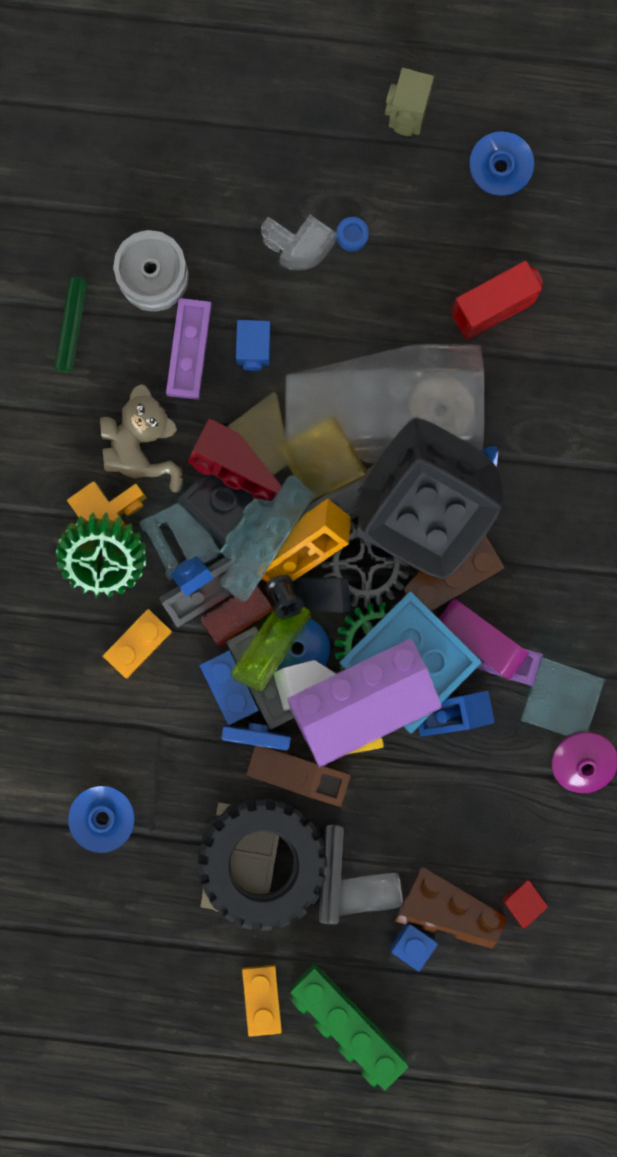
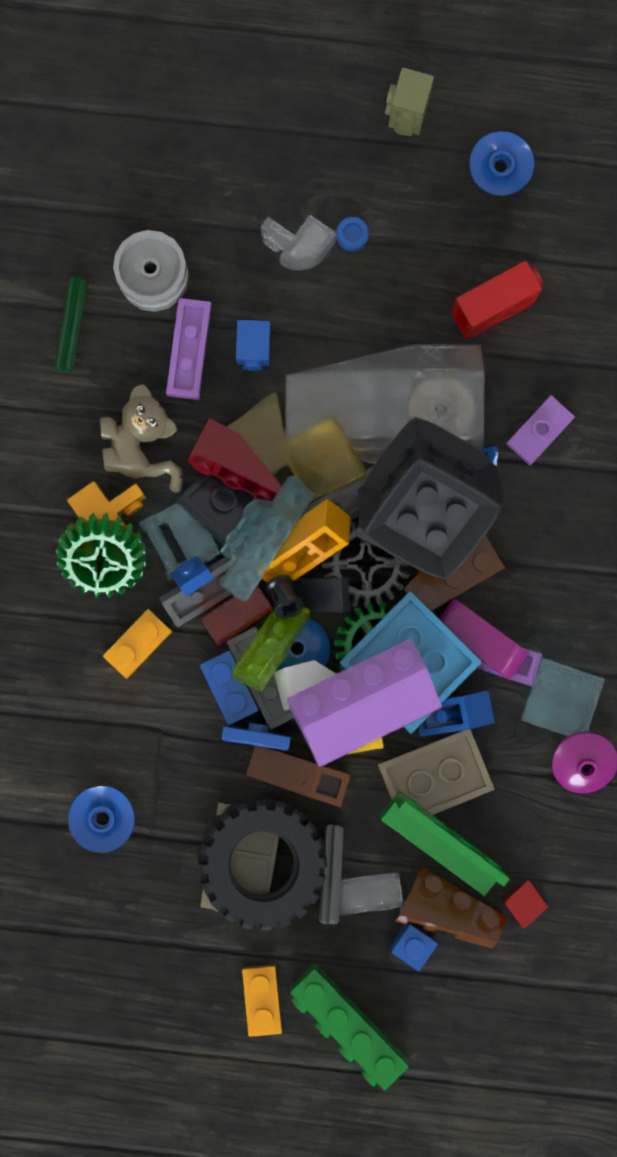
none -> dark tan plate [377,729,495,815]
none -> green fence [379,791,510,896]
none -> medium lavender plate [506,395,575,465]

